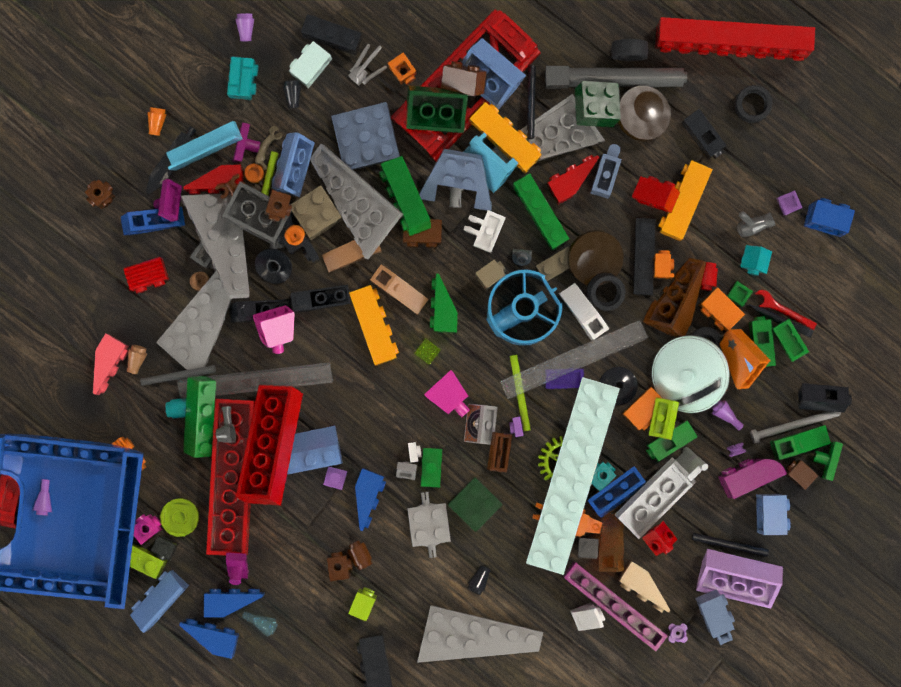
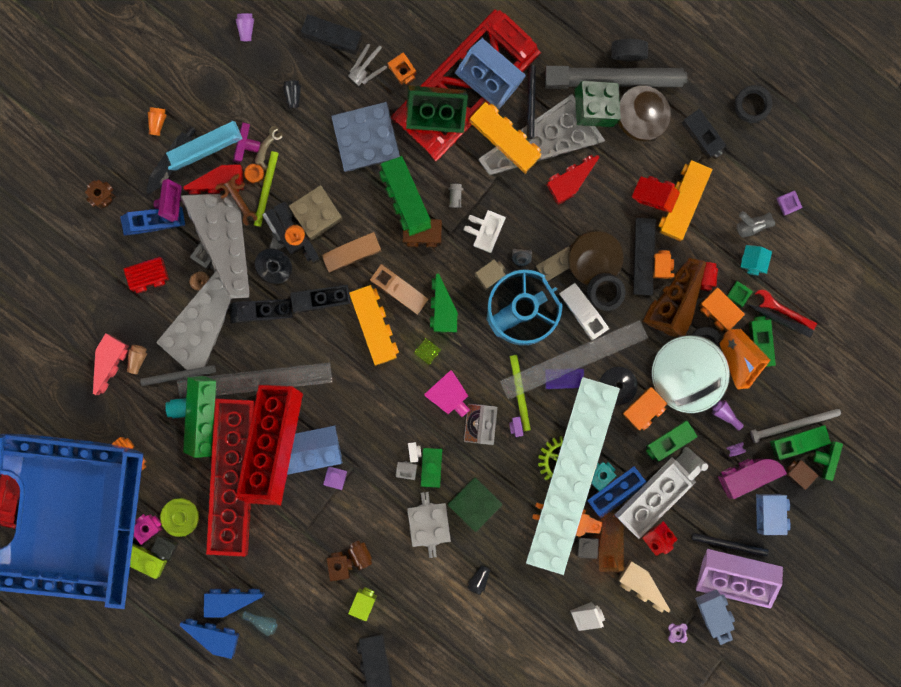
medium lavender cone [33,479,52,516] -> none
medium blue slope [130,570,189,633] -> none
dark grey bar [216,406,236,443] -> none
dark grey brick [222,182,292,245] -> none
magenta tile [226,553,249,585] -> none
teal brick [227,57,258,100] -> none
torso [253,305,294,354] -> none
reddish brown brick [265,190,292,222] -> none
medium blue slope [272,132,315,197] -> none
light aqua brick [289,41,332,88] -> none
light grey wing [310,144,403,259] -> none
blue slope [355,468,386,531] -> none
light grey wing [417,605,543,663] -> none
sand blue wing [419,149,492,211] -> none
brick [441,61,486,96] -> none
medium azure panel [464,133,518,193] -> none
reddish brown tile [487,432,512,473] -> none
green brick [513,174,569,251] -> none
magenta brick [563,561,668,651] -> none
sand blue brick [590,144,622,199] -> none
lime slope [649,397,679,440] -> none
red brick [655,17,815,61] -> none
green tile [772,319,809,362] -> none
black brick [798,383,852,413] -> none
blue brick [804,198,855,237] -> none

